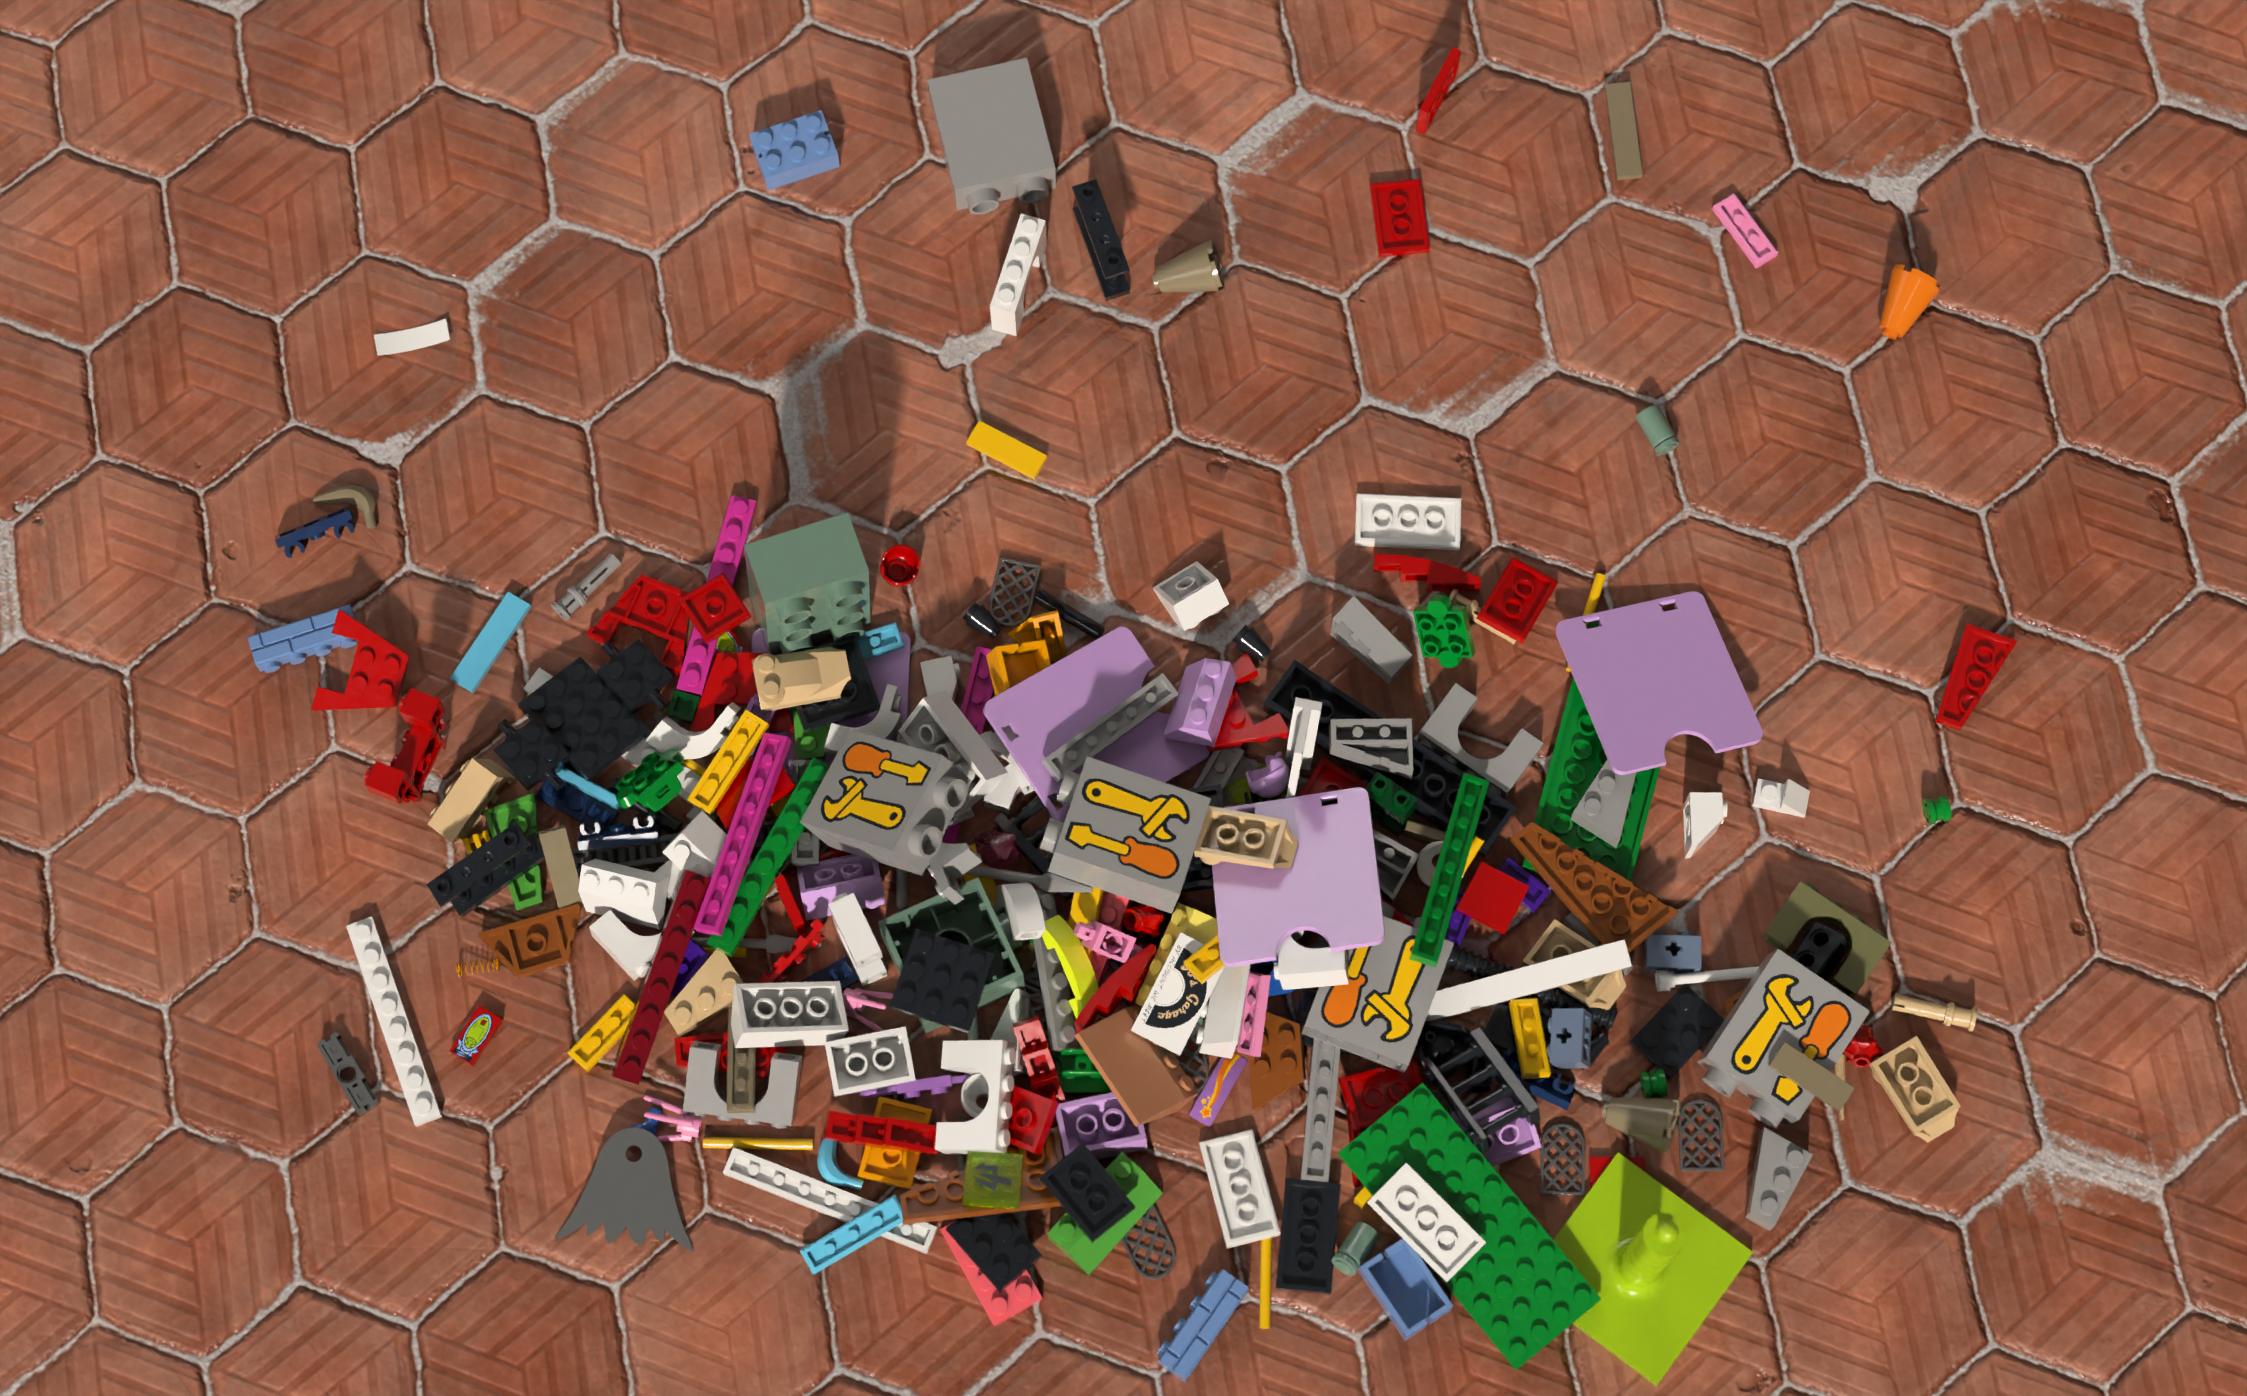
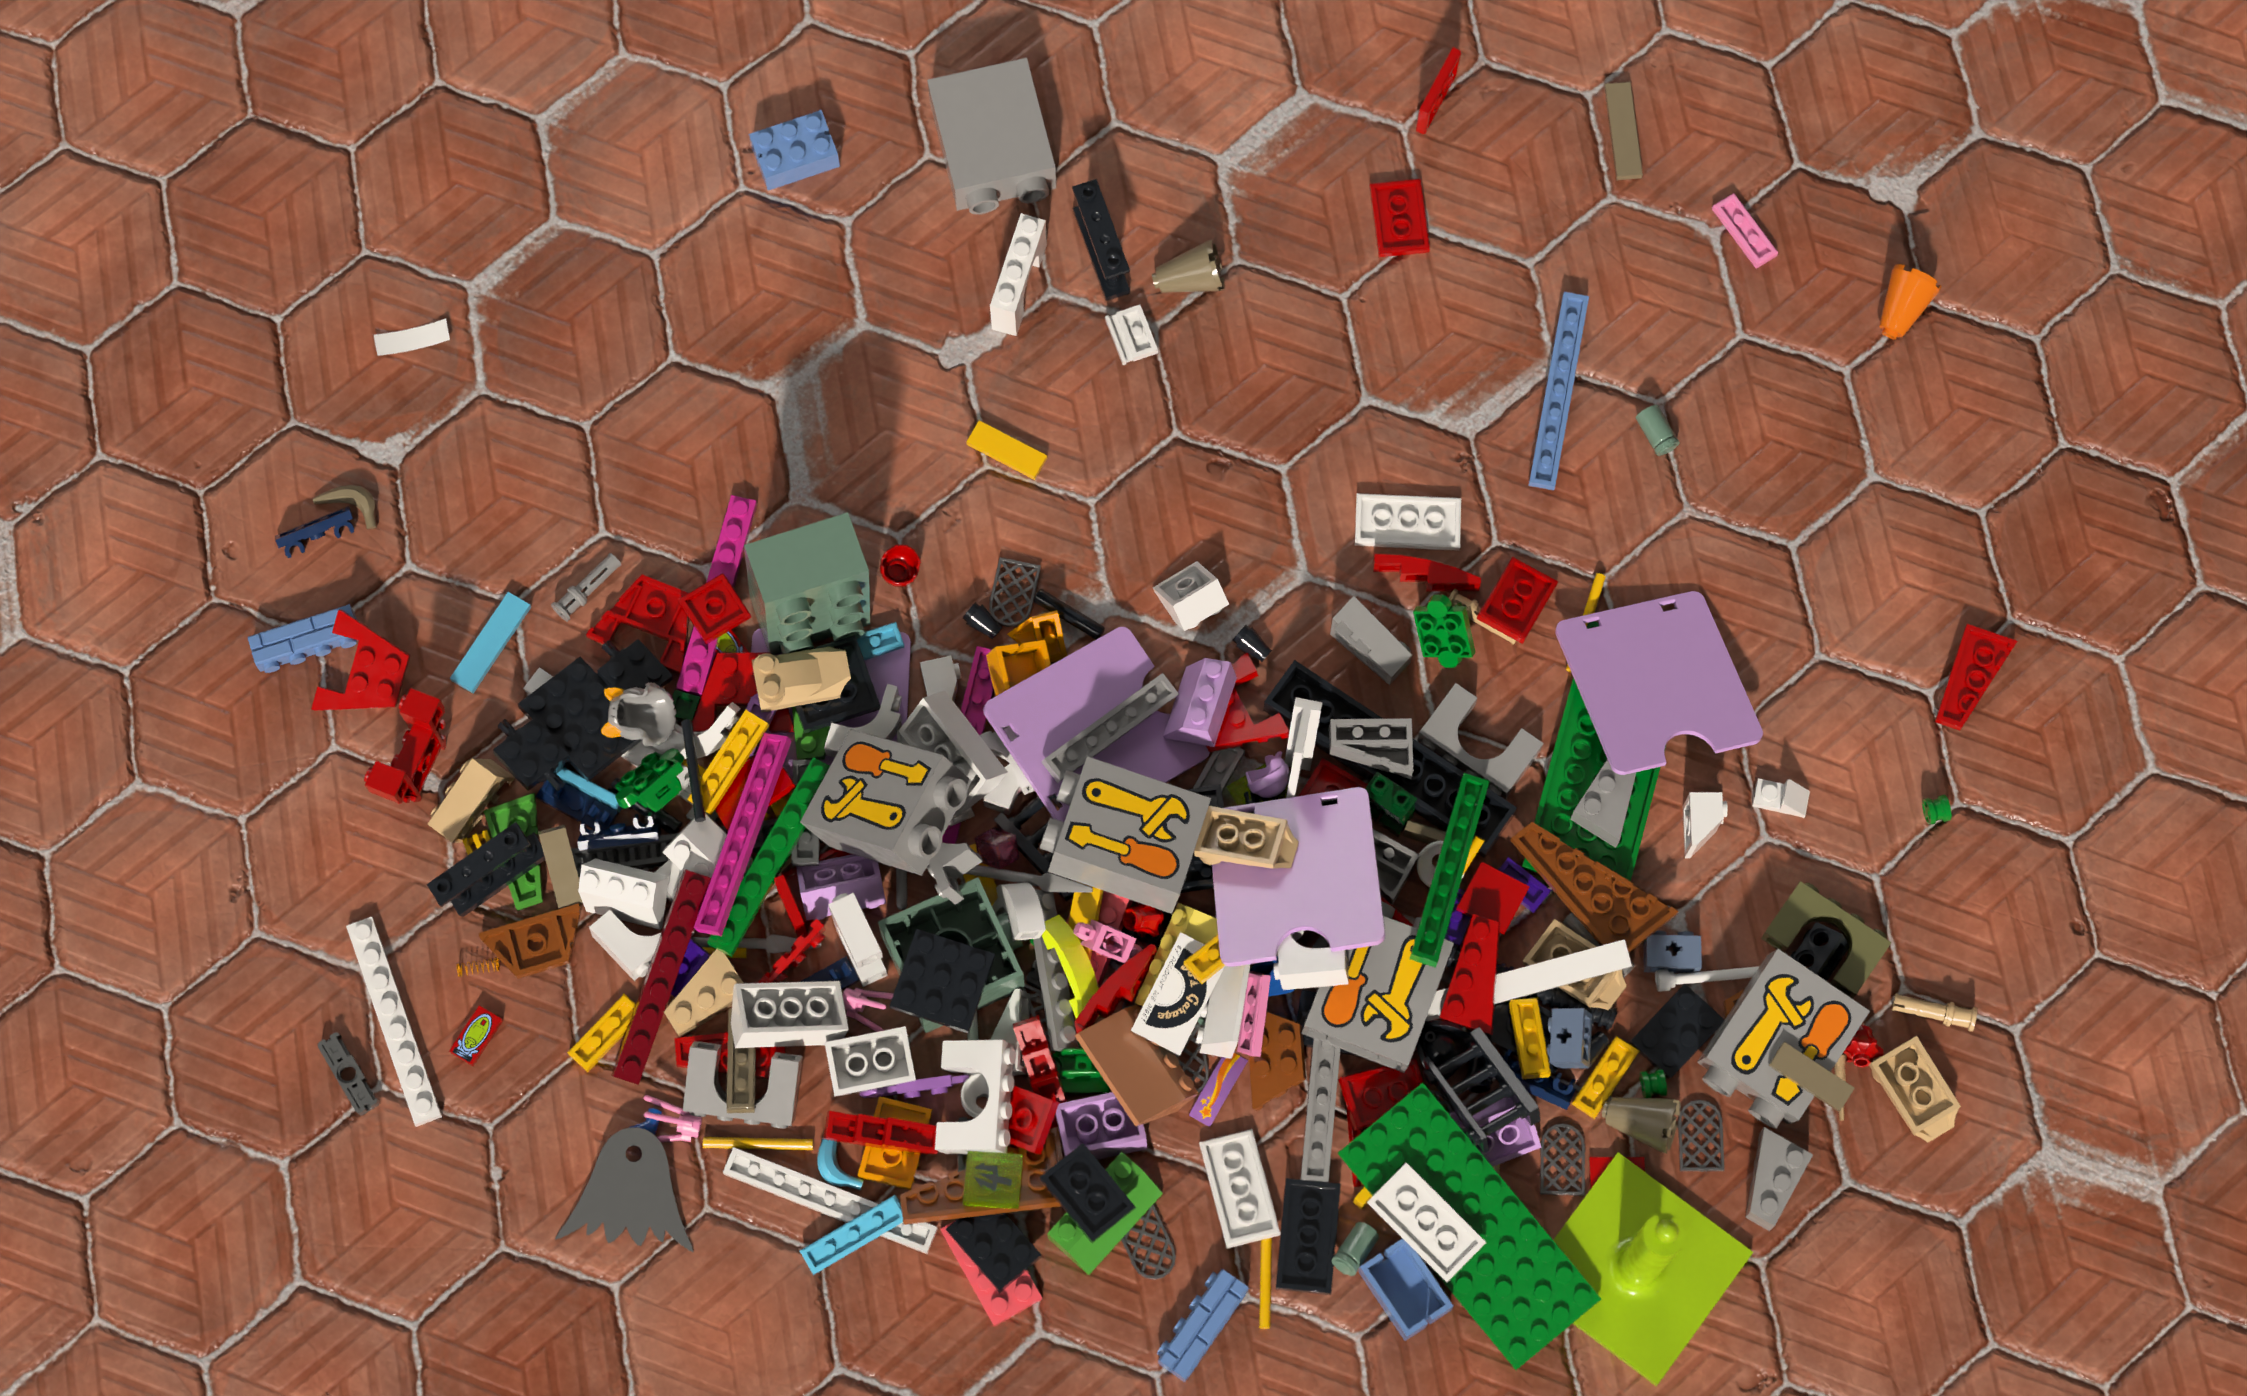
none -> light grey hair [601,682,676,746]
none -> black bar [681,719,706,822]
none -> white plate [1105,304,1158,365]
none -> red wing [1439,914,1500,1035]
none -> medium blue plate [1528,292,1589,490]
none -> yellow tile [1572,1036,1639,1119]

